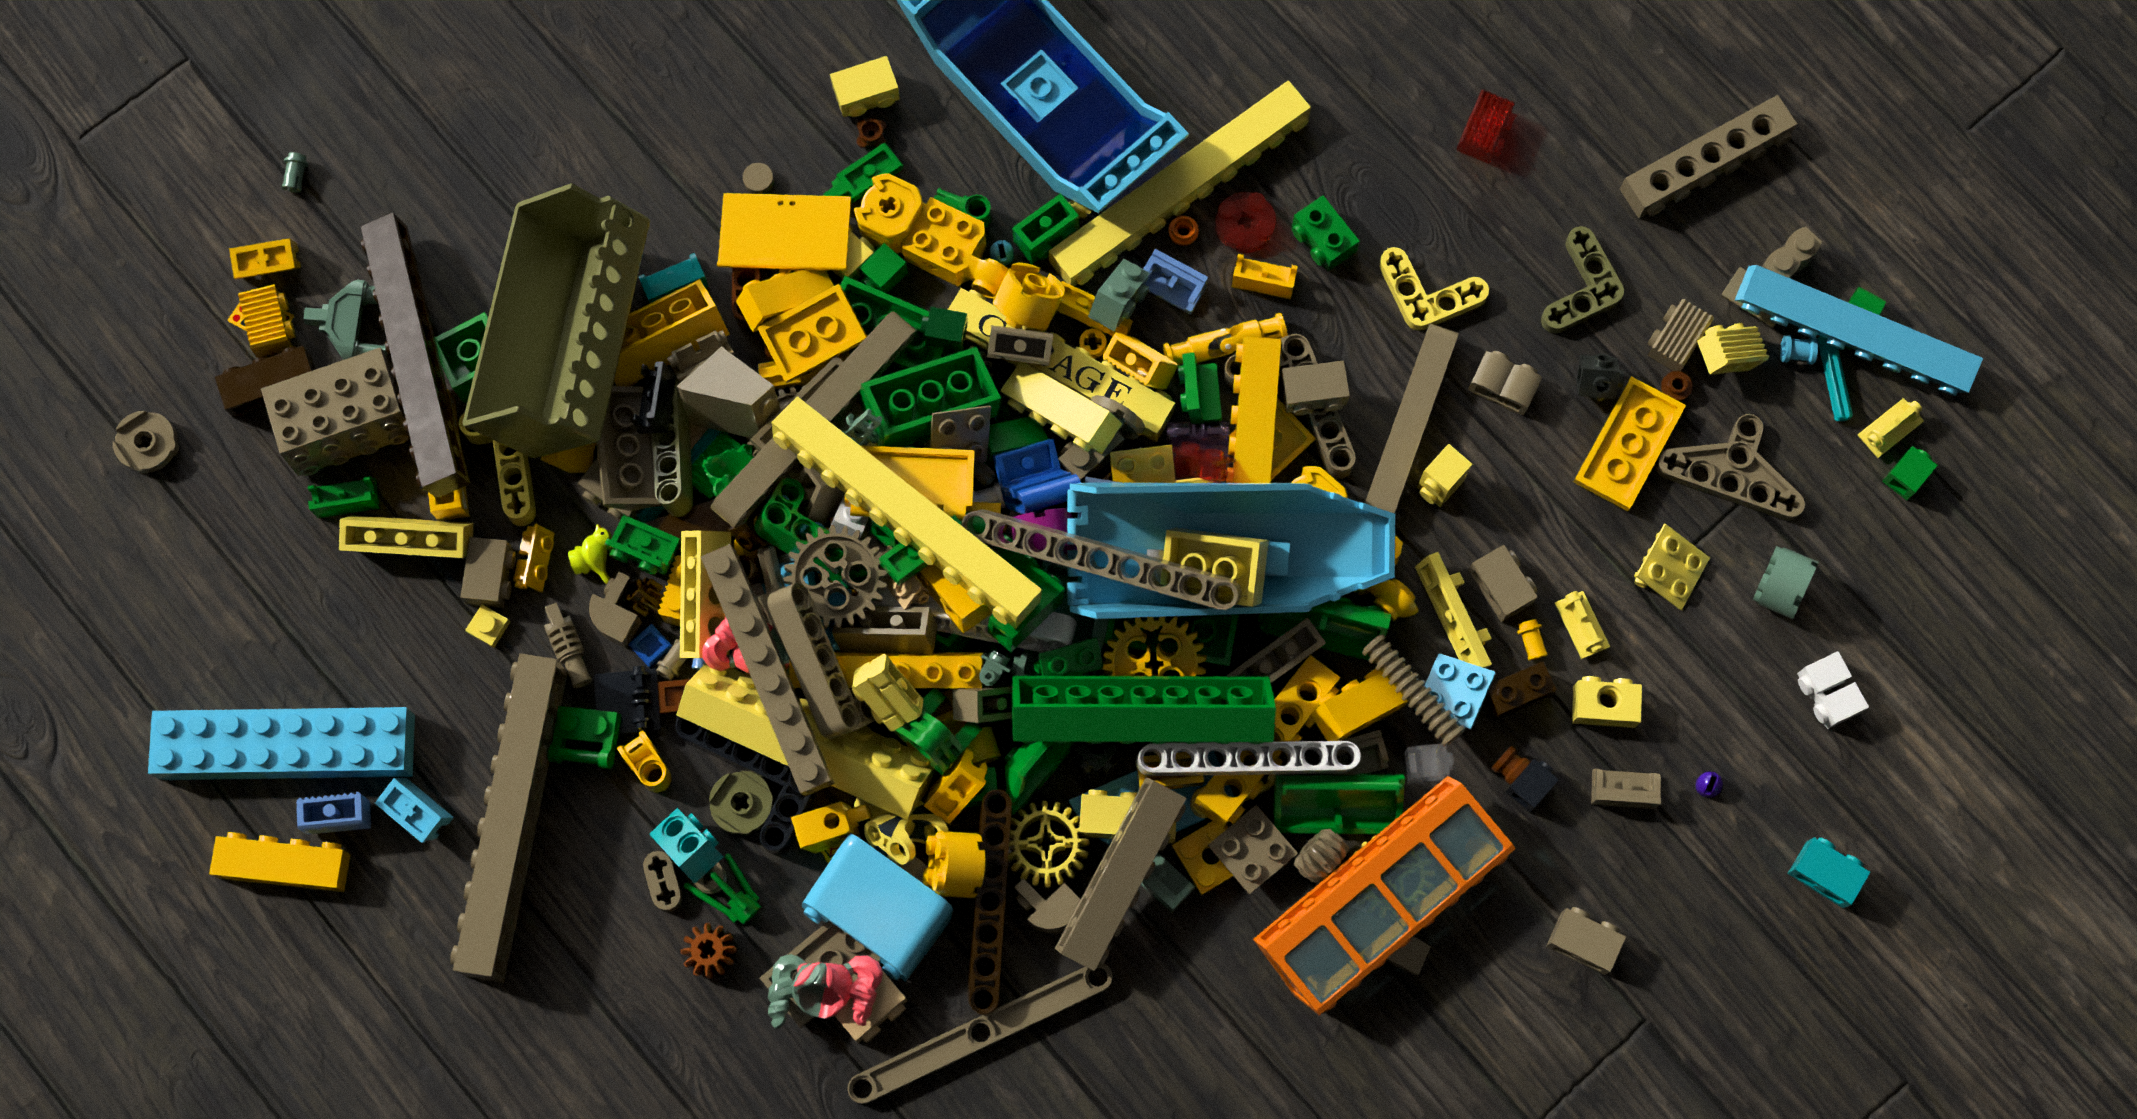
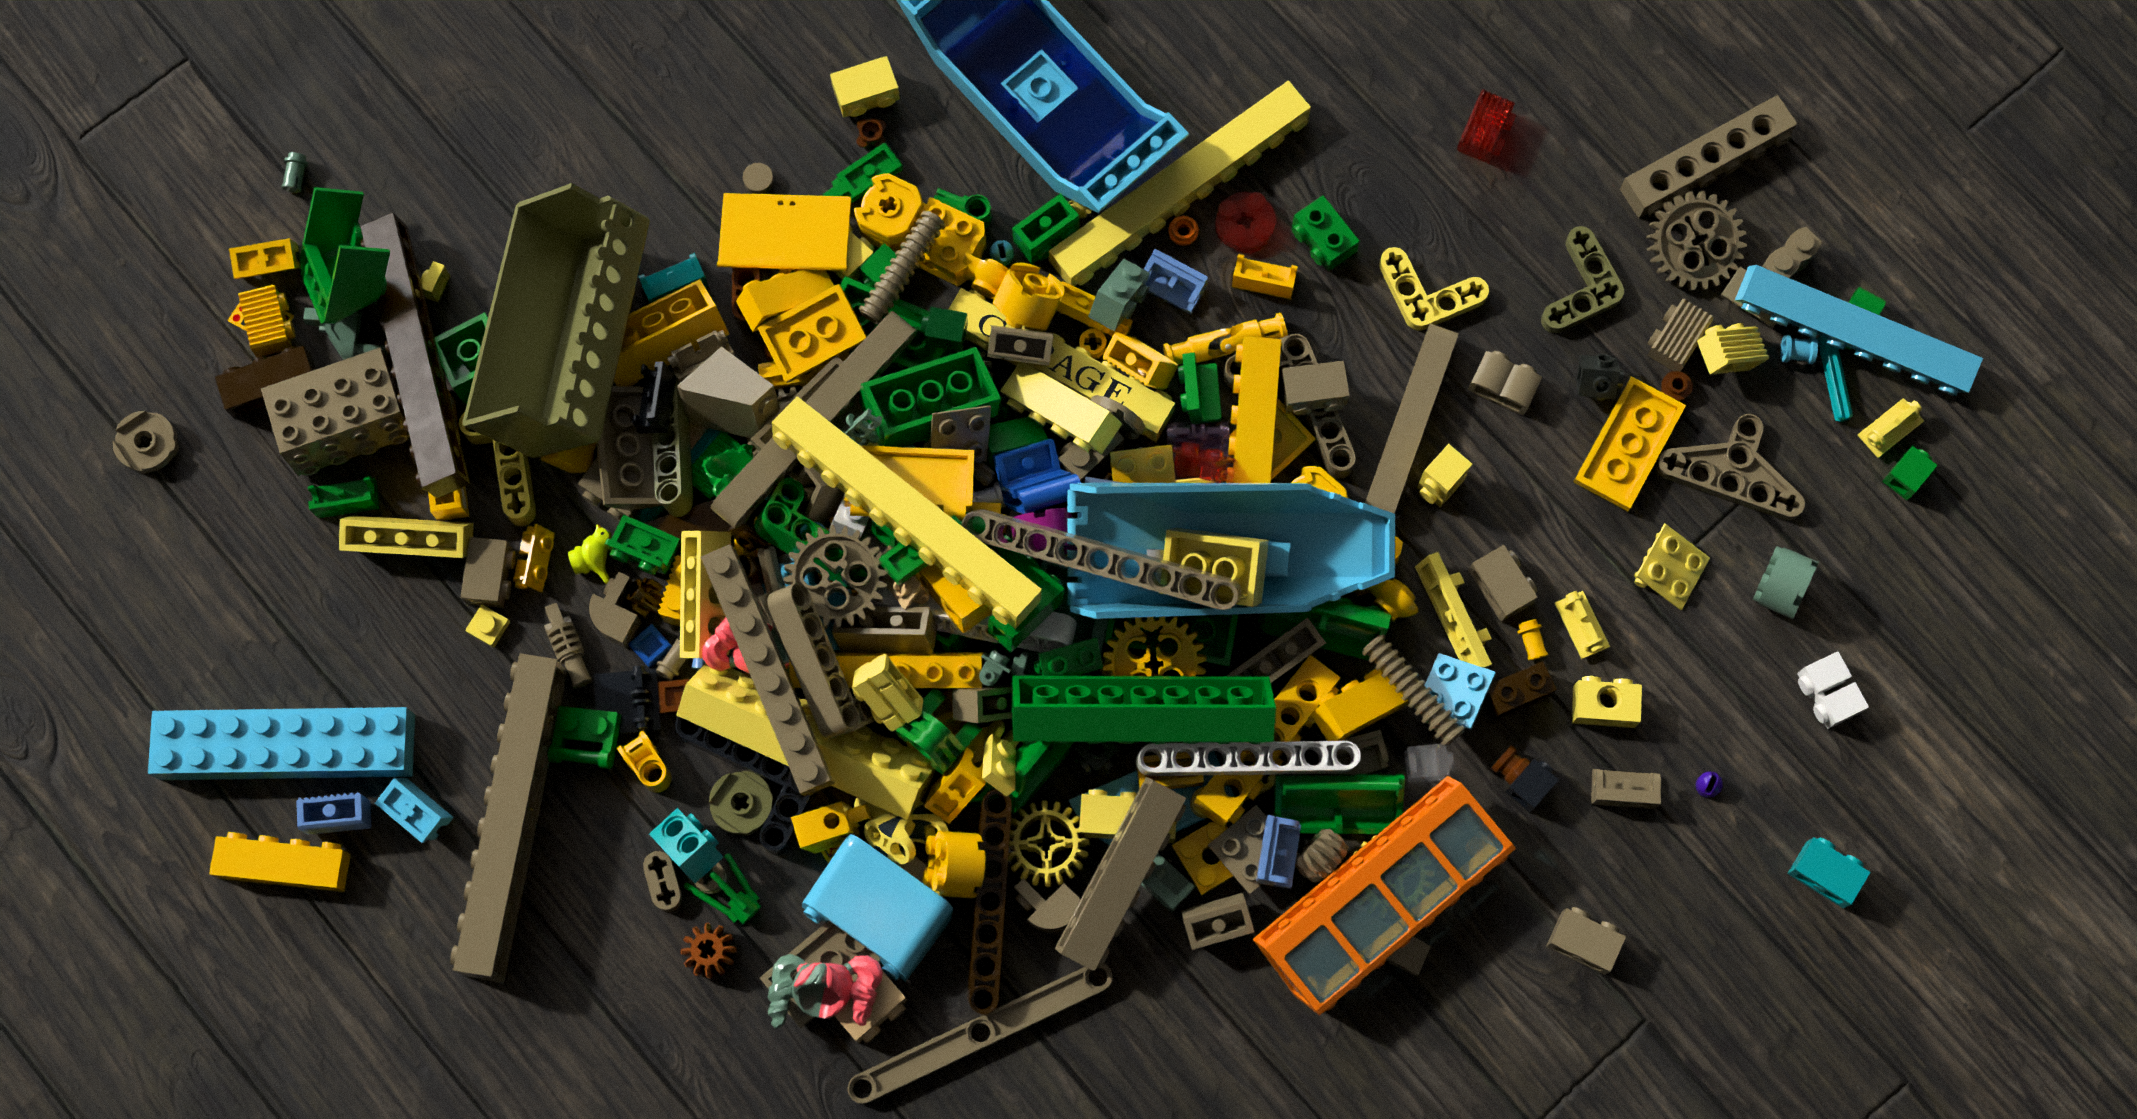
none -> green windscreen [299,187,390,324]
none -> light yellow plate [421,261,450,302]
none -> dark tan piece [859,211,946,324]
none -> light yellow hinge [982,720,1019,796]
none -> dark tan brick [1181,893,1254,950]
none -> medium blue hinge [1256,815,1301,889]
none -> dark tan gear [1646,191,1747,291]

